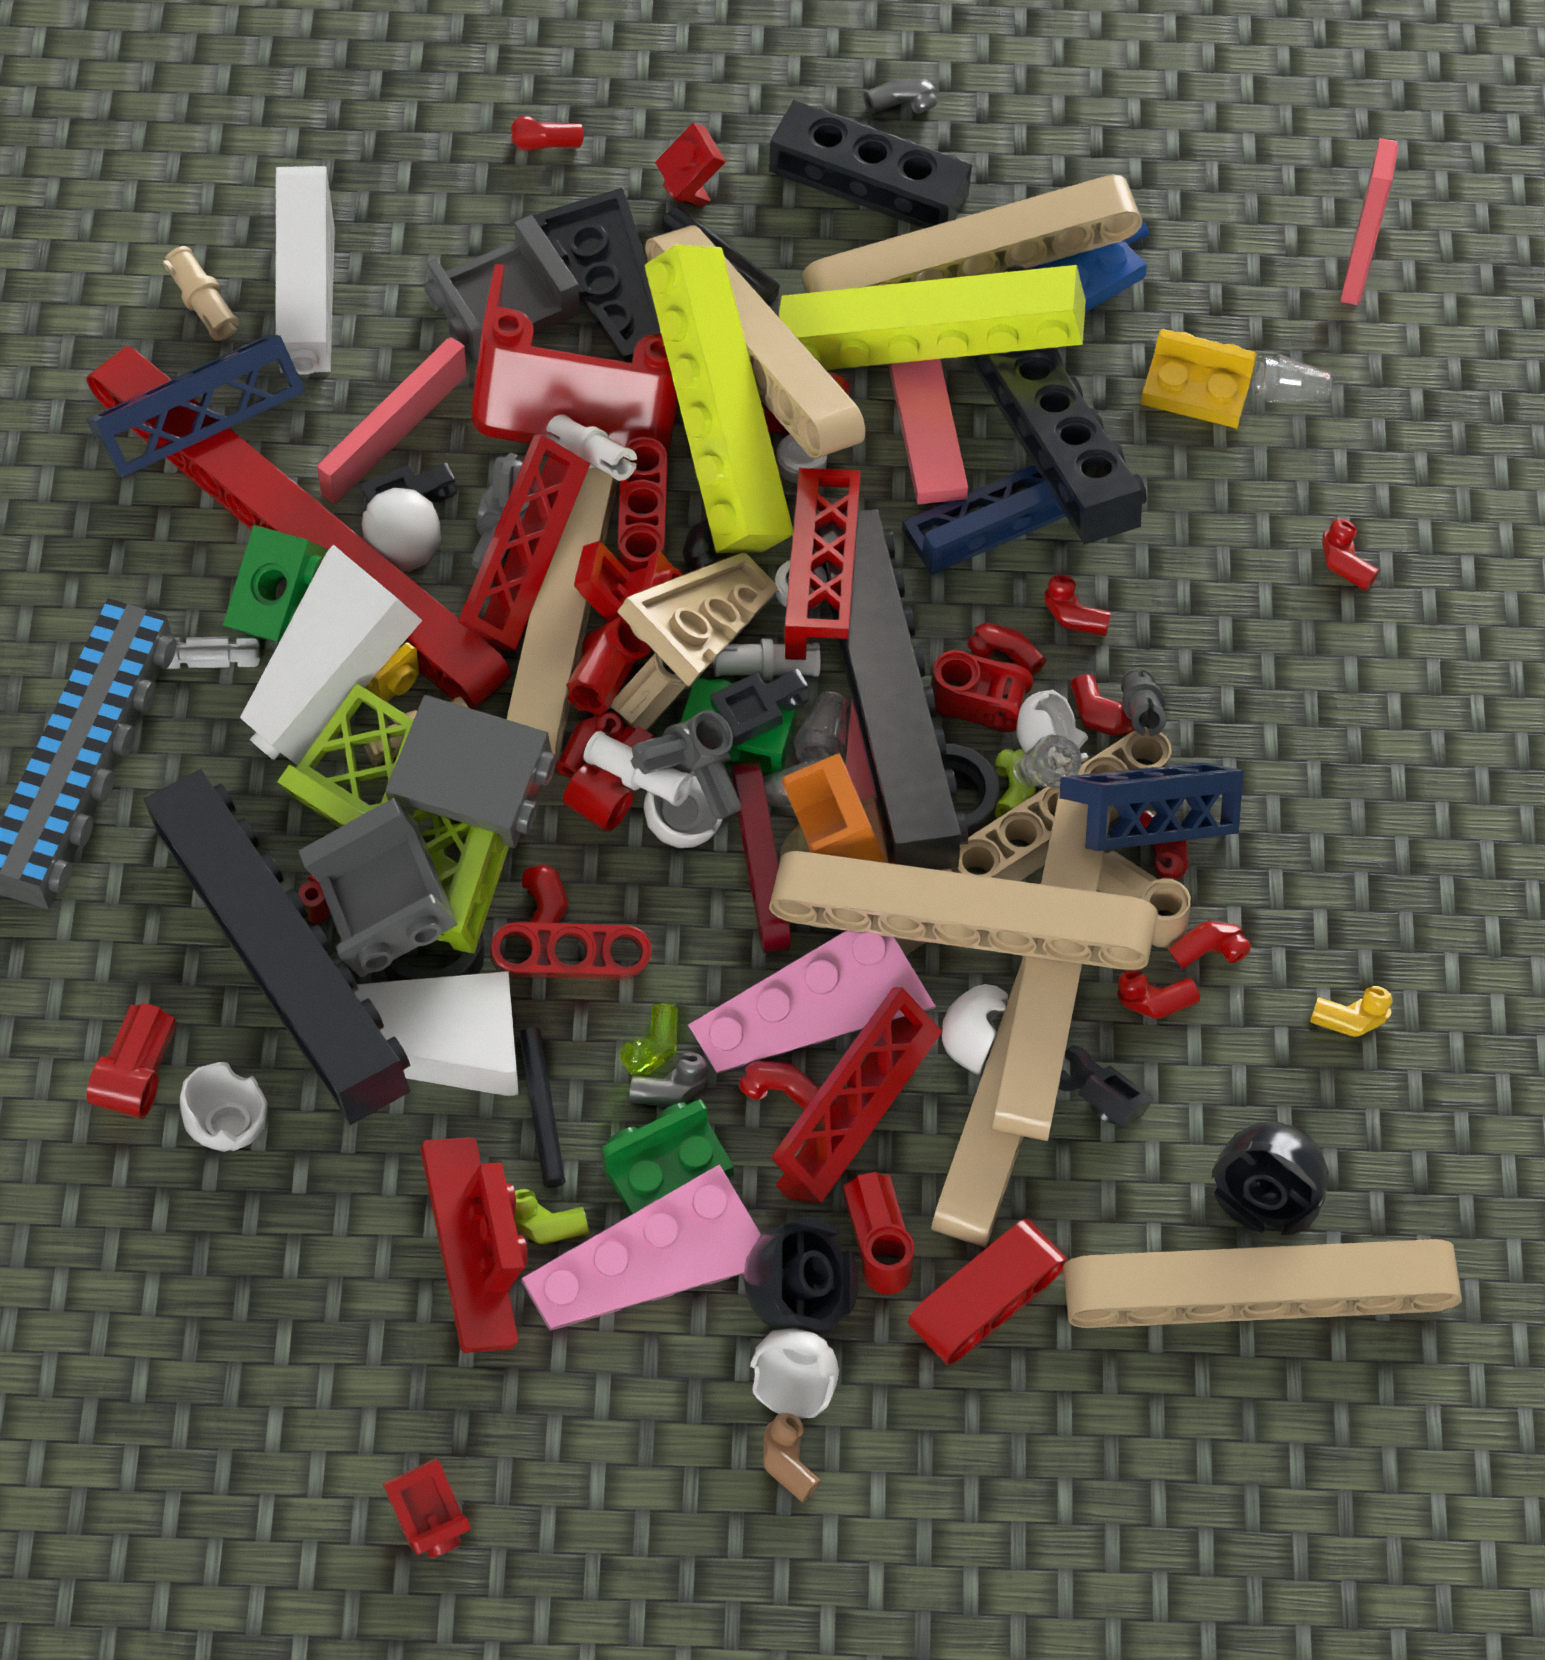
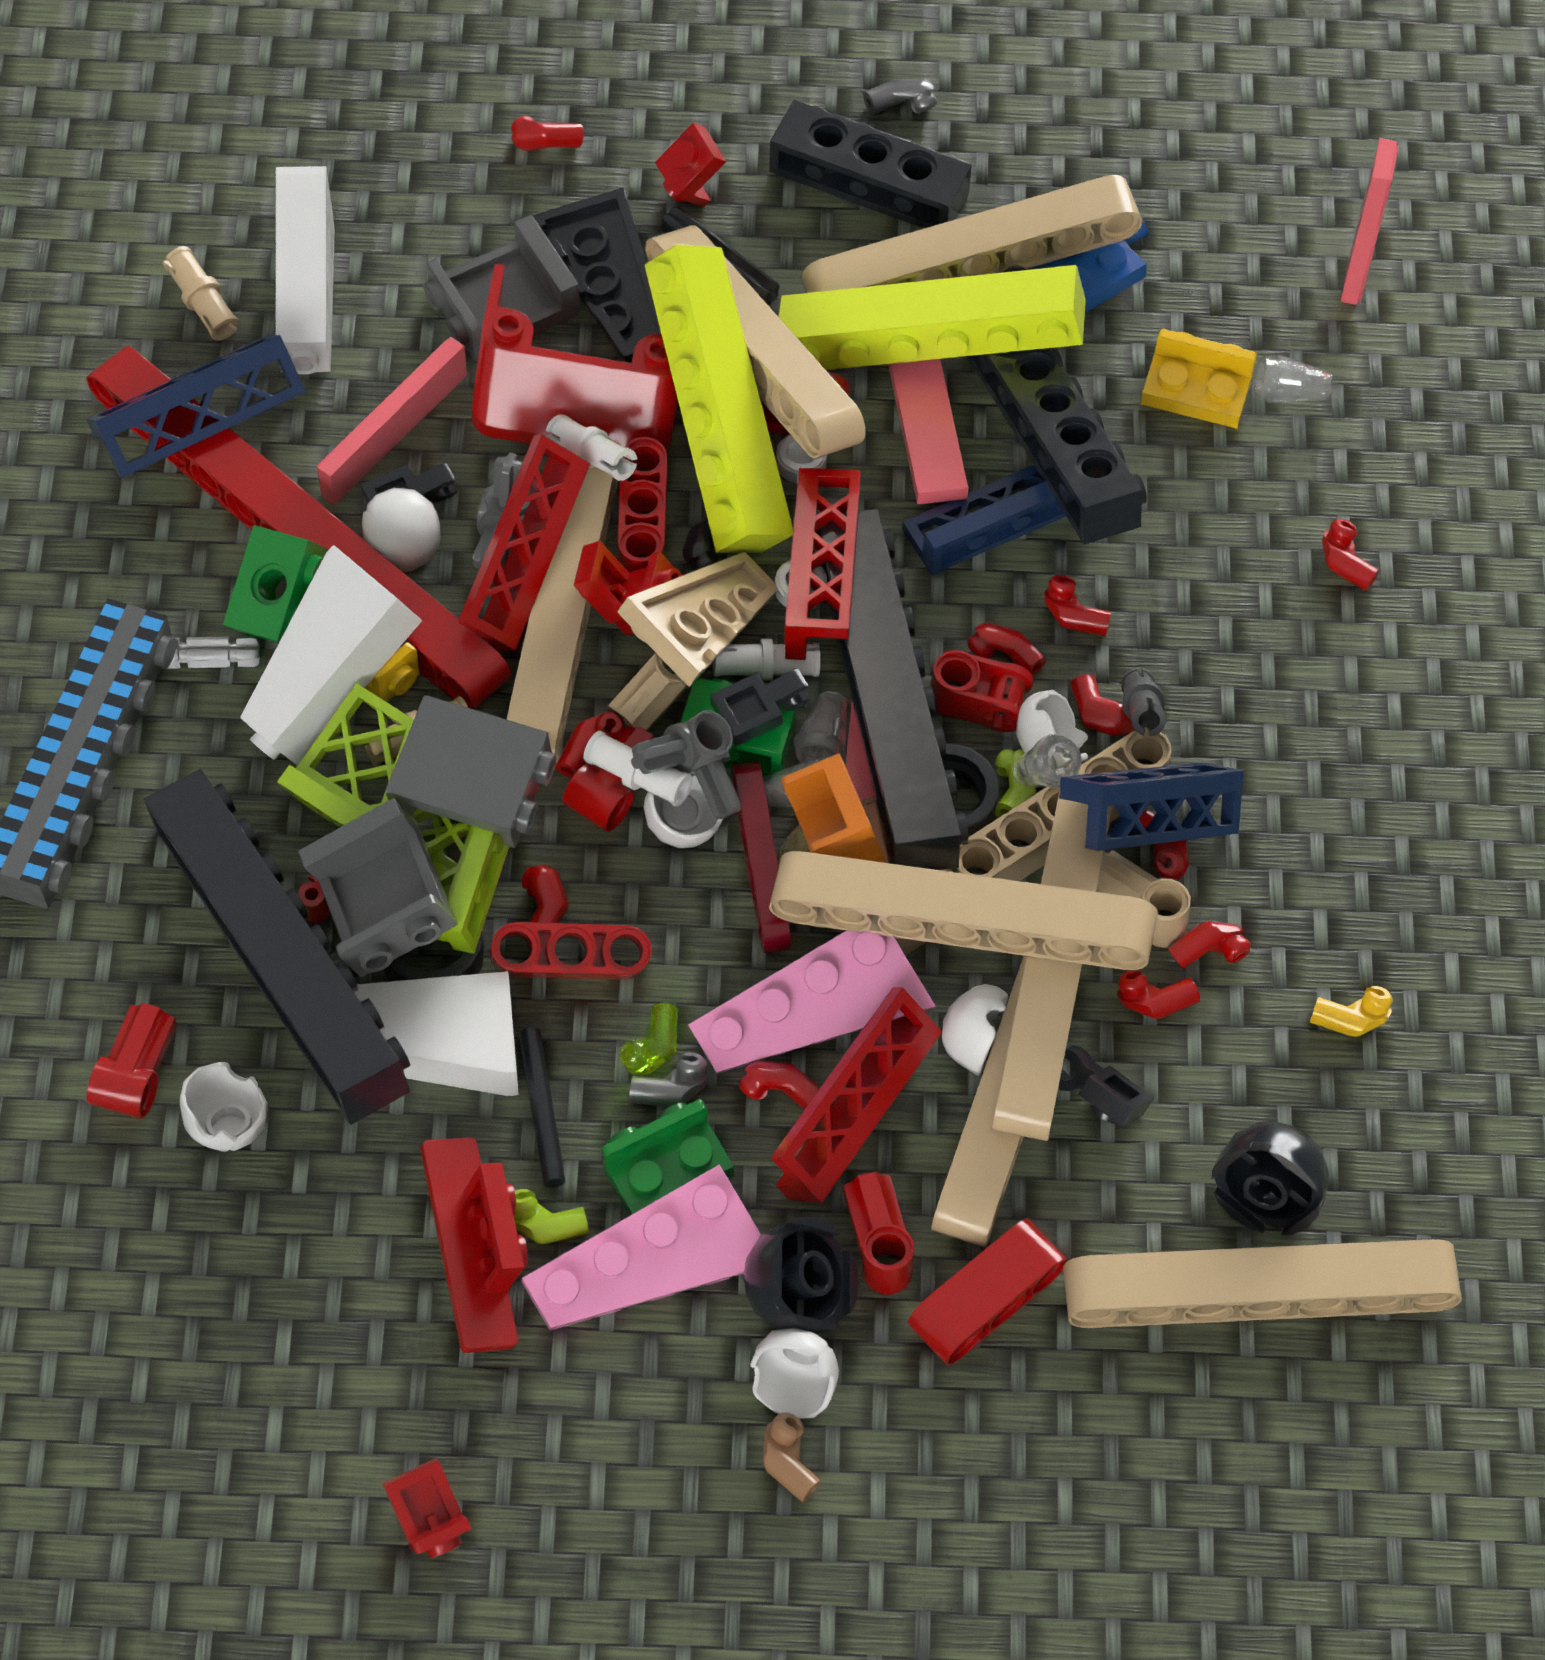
red piece [566,616,651,715] -> none

